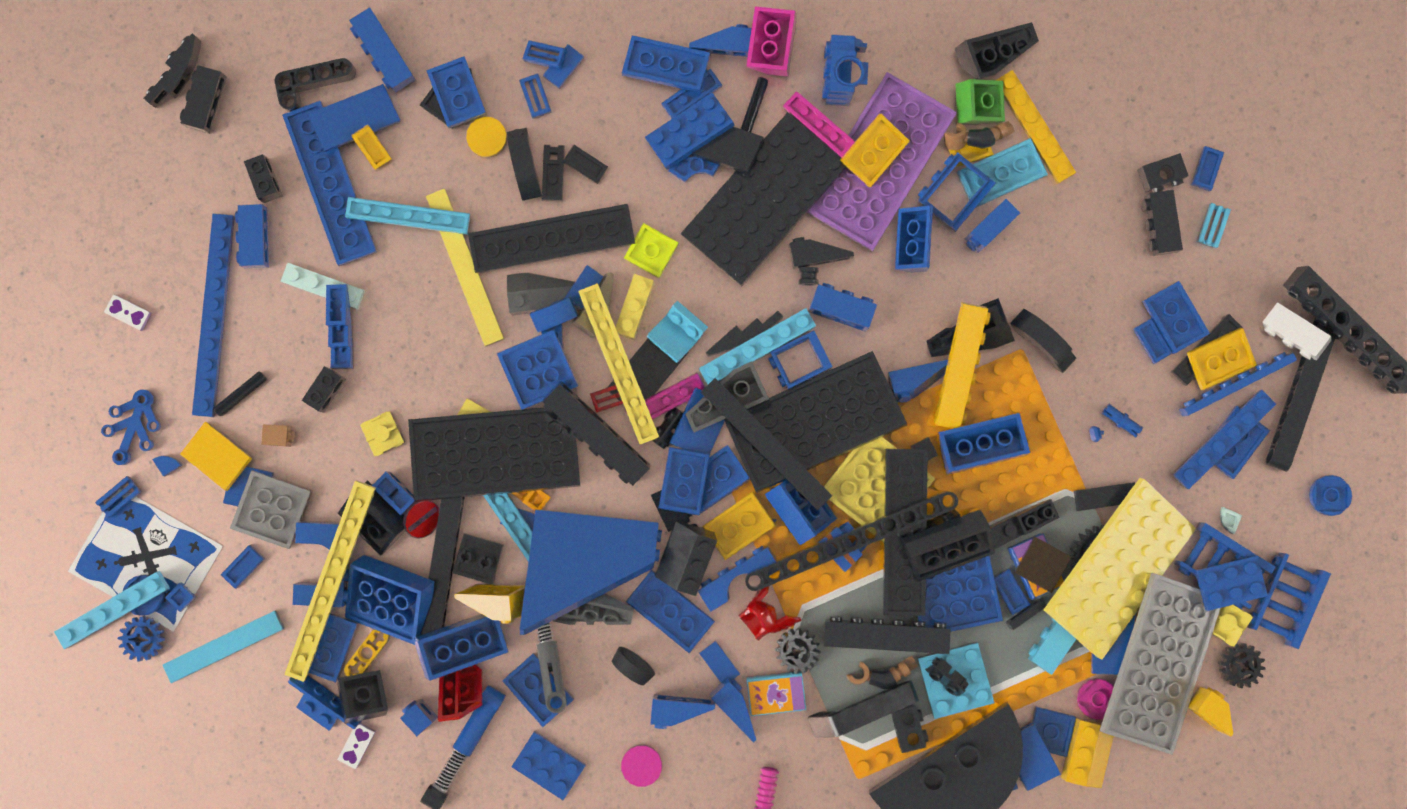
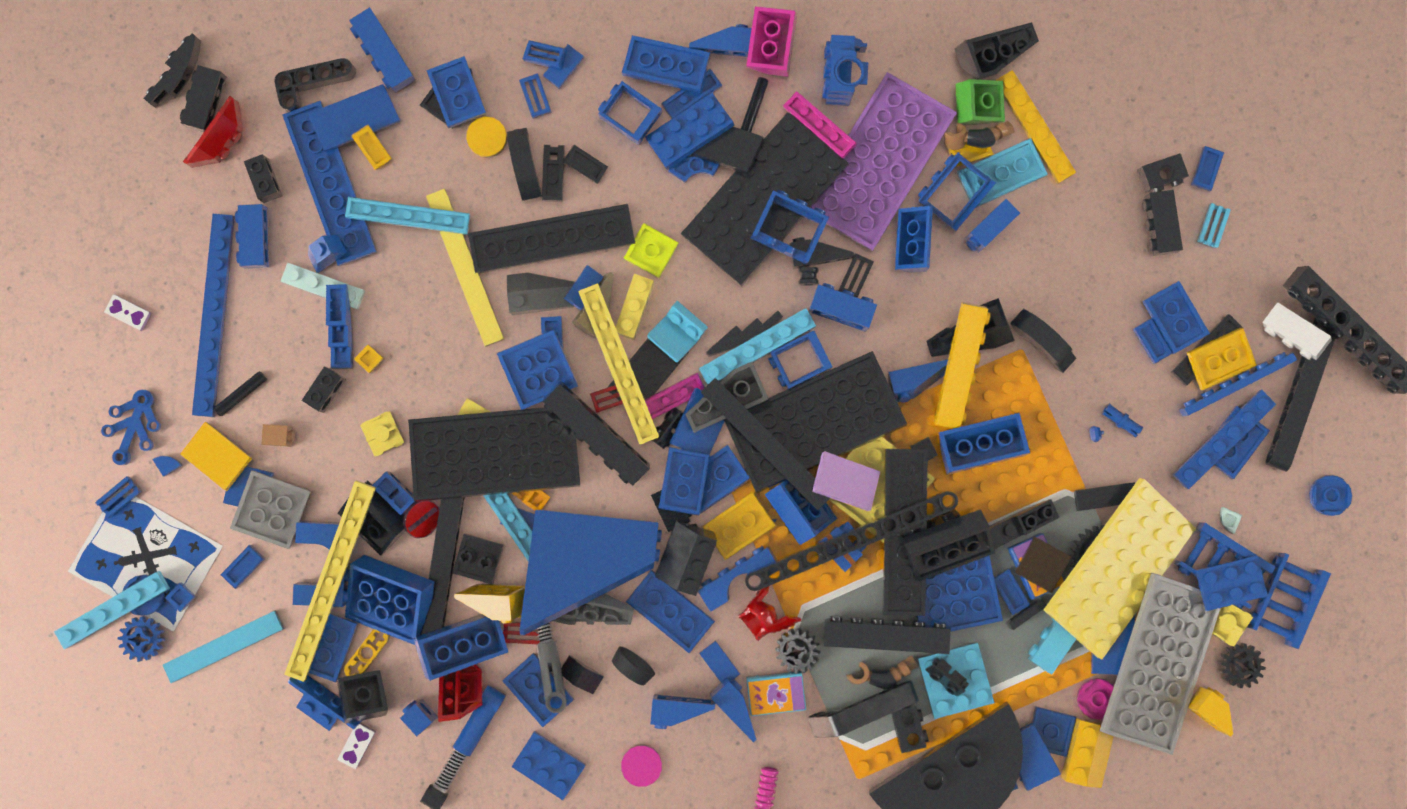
blue slope [530,297,578,332] -> none
yellow tile [840,113,910,187] -> none
none -> red wedge [183,96,243,168]
none -> blue slope [308,235,347,273]
none -> yellow plate [354,345,384,373]
none -> red tile [503,622,540,644]
none -> black slope [561,655,604,694]
none -> blue window [598,81,662,145]
none -> blue window [751,190,829,264]
none -> lavender tile [812,451,880,511]
none -> black tile [838,253,874,298]

